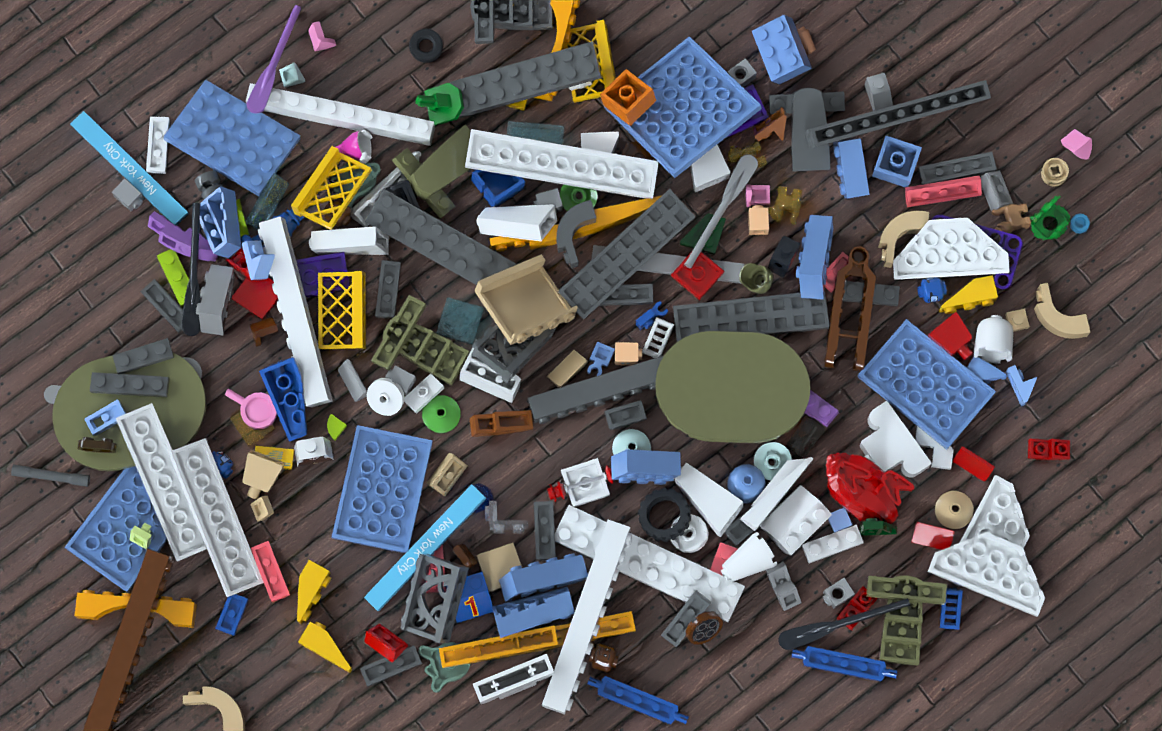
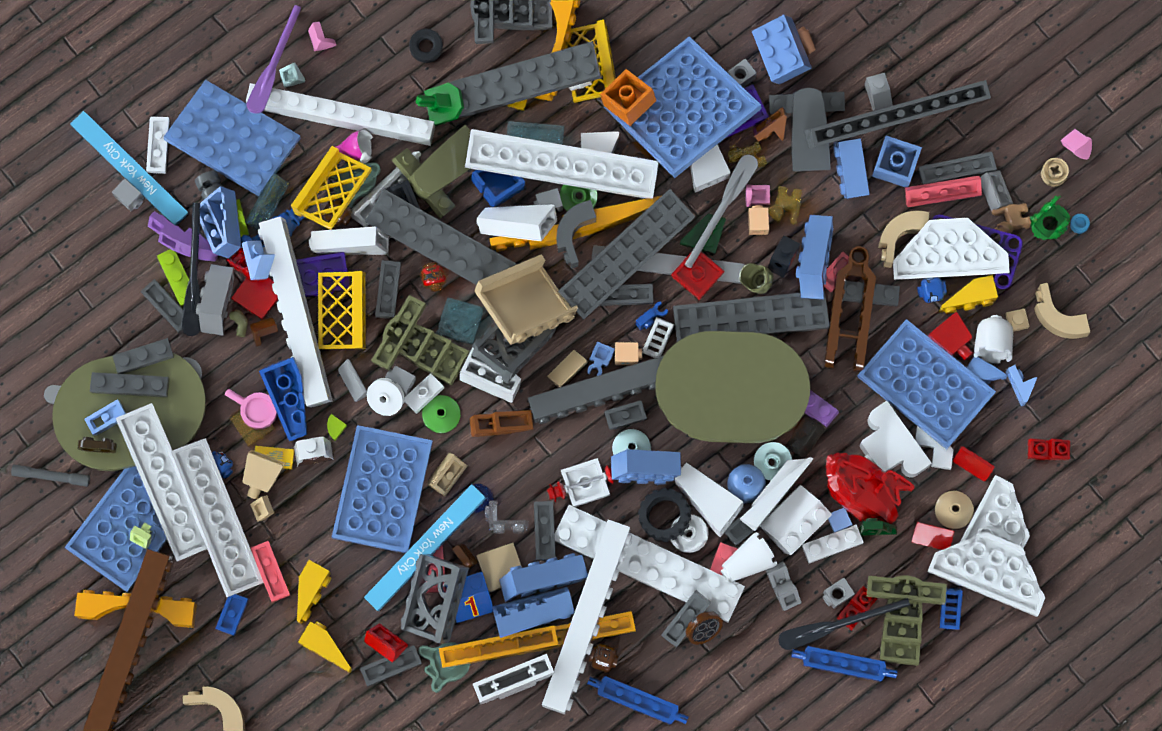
none -> olive arm [229,309,248,337]
none -> clear orange head [420,262,447,292]

